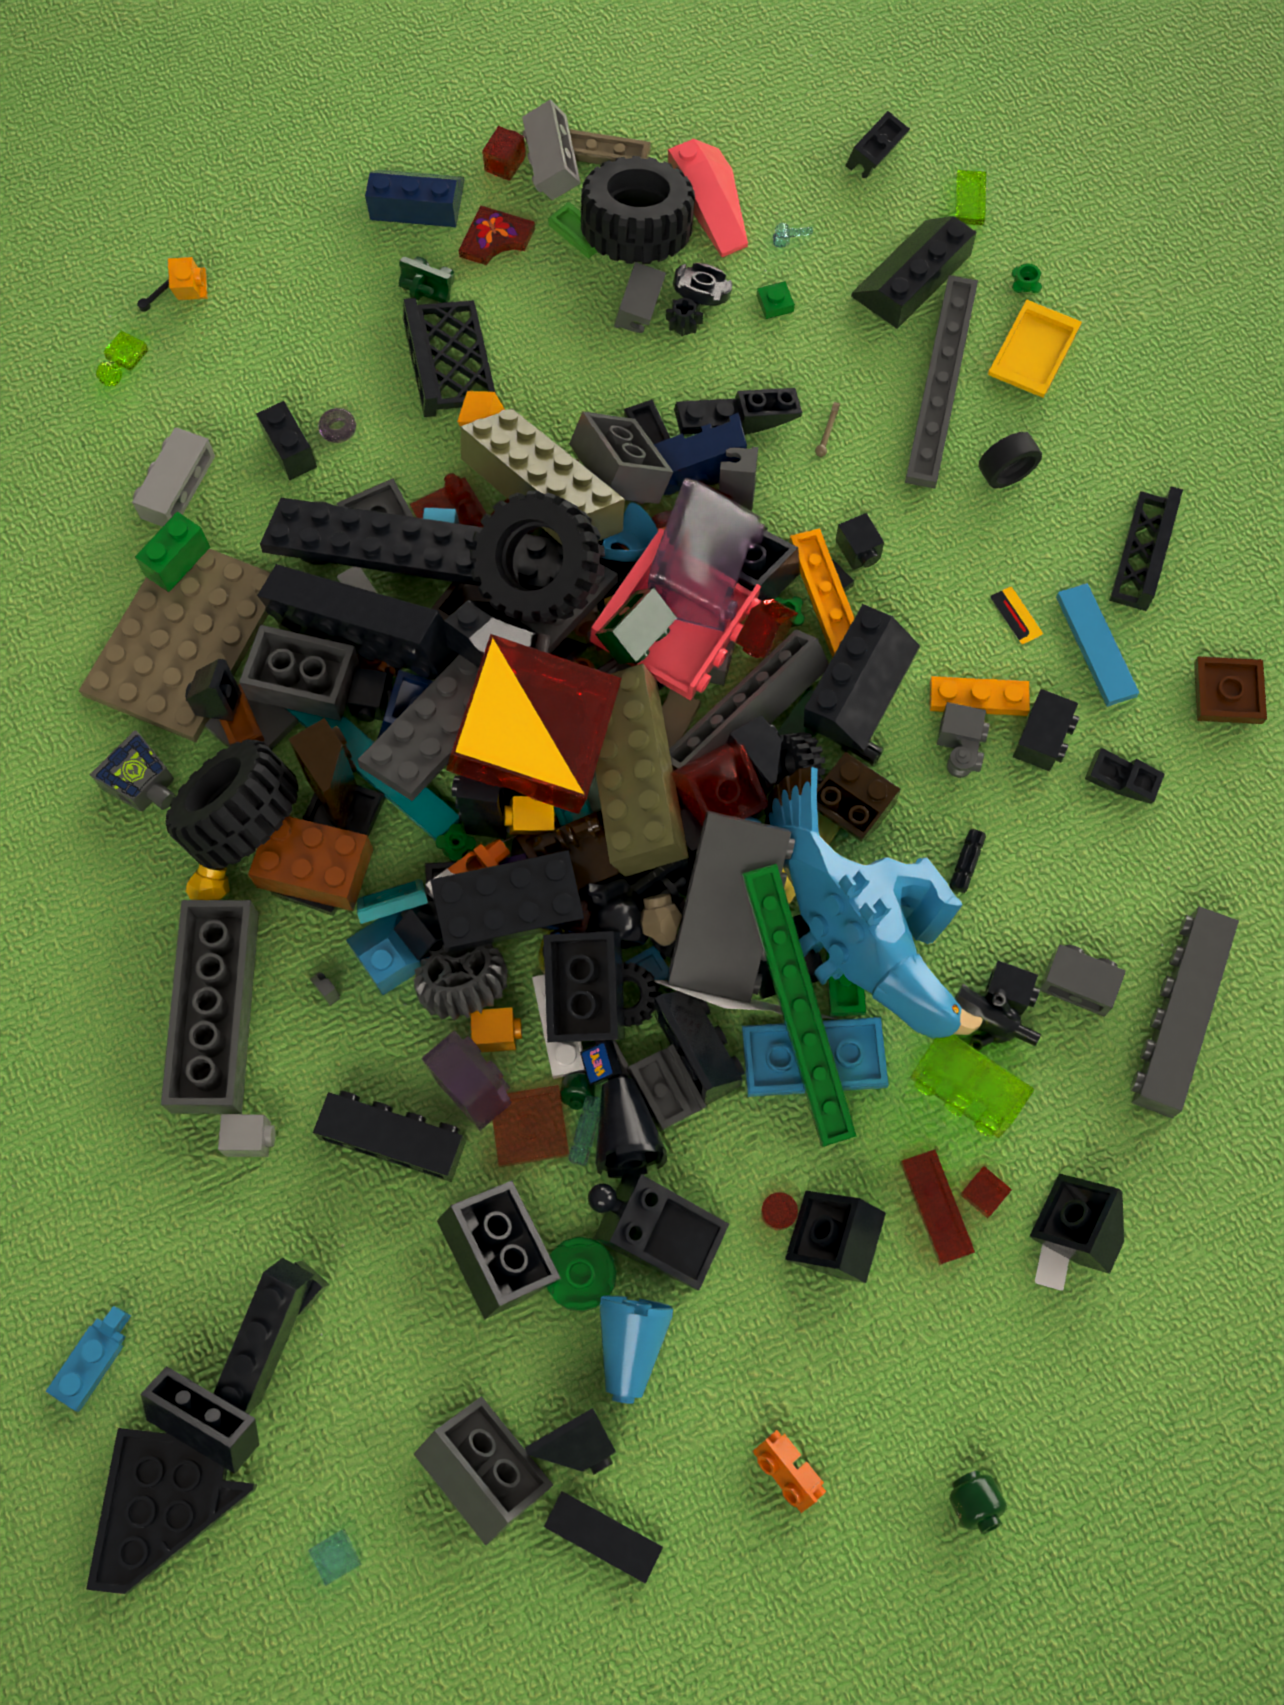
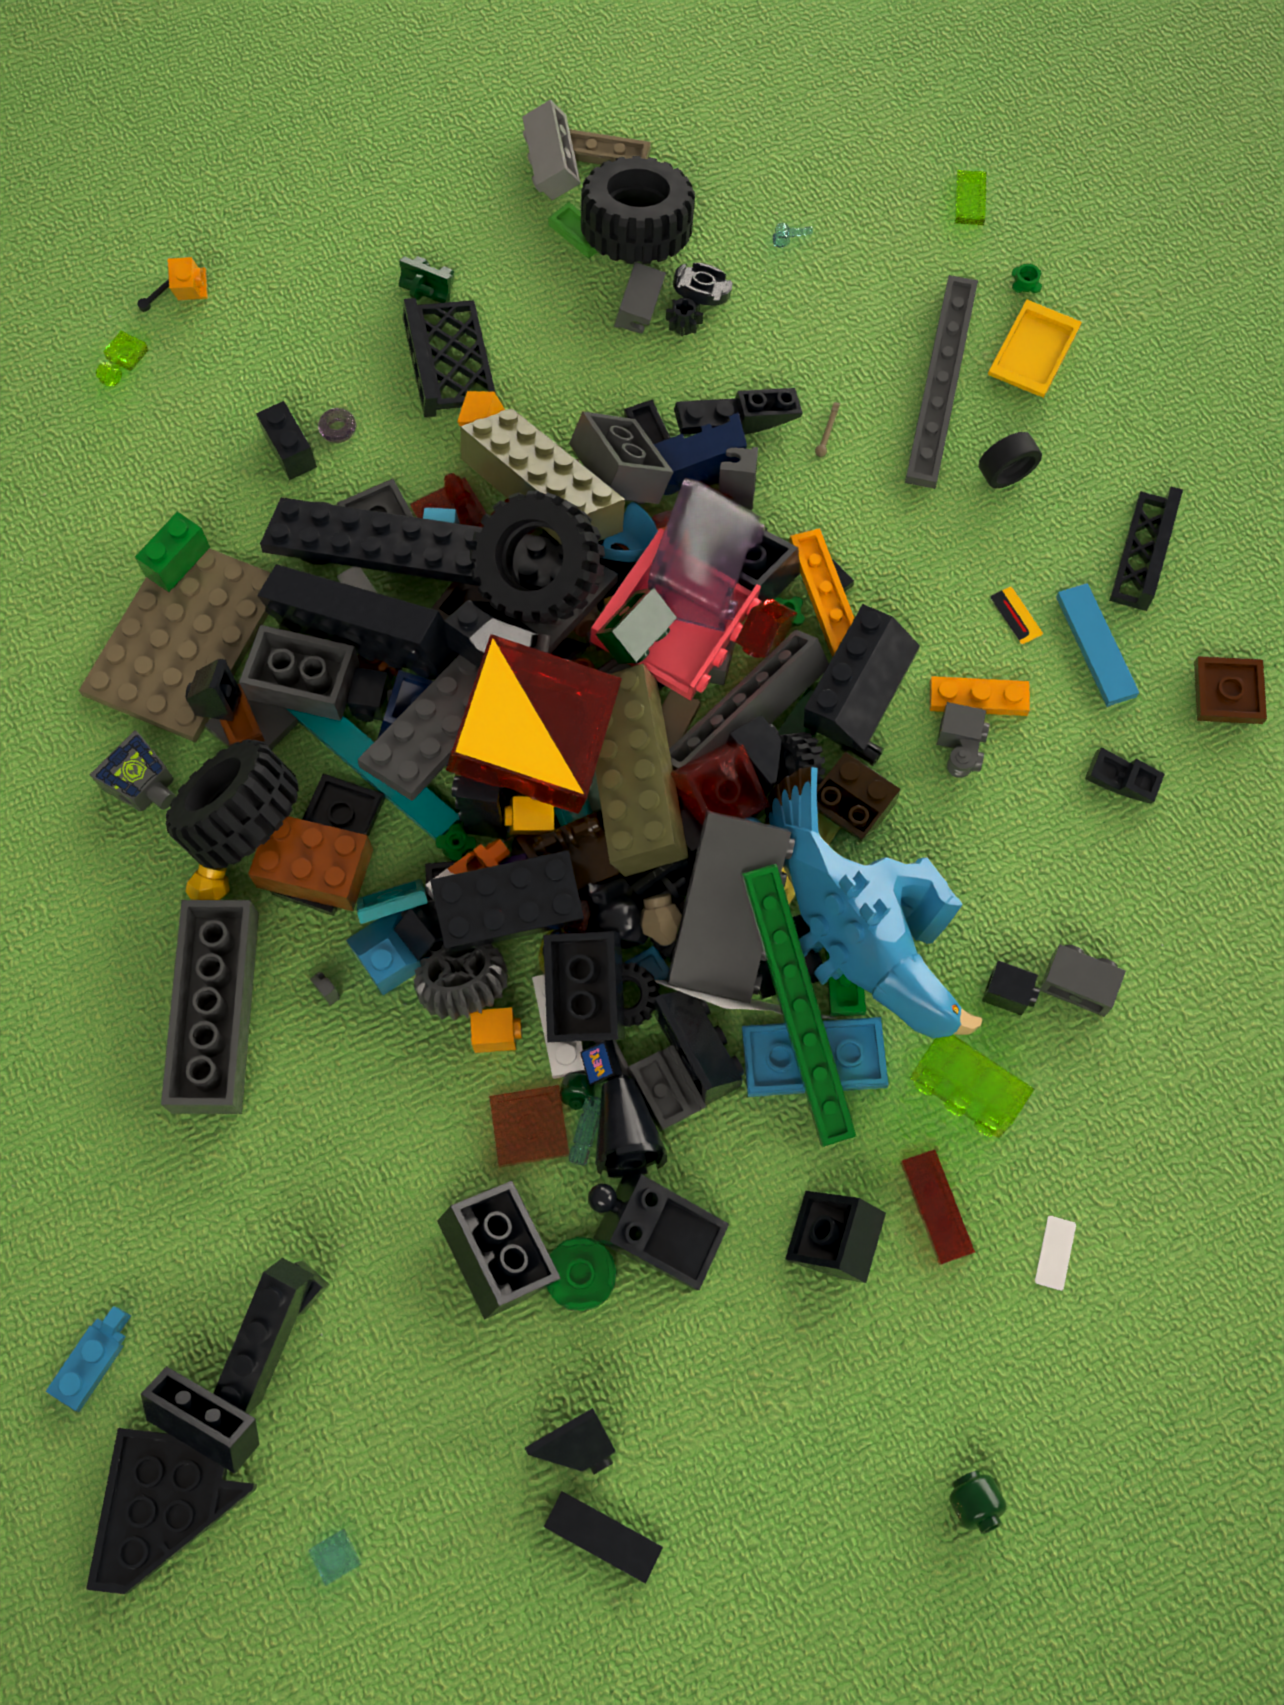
light grey brick [132,427,215,527] -> none
light grey brick [218,1114,276,1157] -> none
dark brown slope [289,718,357,829] -> none
black brick [313,1091,466,1182] -> none
dark blue slope [365,170,465,227] -> none
dark grey slope [414,1396,553,1545] -> none
brick [421,1030,512,1131] -> none
clear red tile [458,206,535,265] -> none
clear red brick [482,126,526,181] -> none
dark azure cone [599,1295,673,1404] -> none
coral wedge [668,139,748,257] -> none
orange hinge [752,1430,826,1513] -> none
green plate [756,281,795,319] -> none
clear red tile [761,1192,798,1230] -> none
black brick [835,513,884,570] -> none
black hinge [845,111,910,178] -> none
black slope [851,216,977,329] -> none
black axle [949,829,986,893] -> none
black piece [954,983,1041,1052] -> none
clear red tile [960,1166,1012,1218] -> none
black brick [1013,689,1079,772] -> none
black slope [1030,1173,1124,1274] -> none
dark grey brick [1130,906,1239,1119] -> none

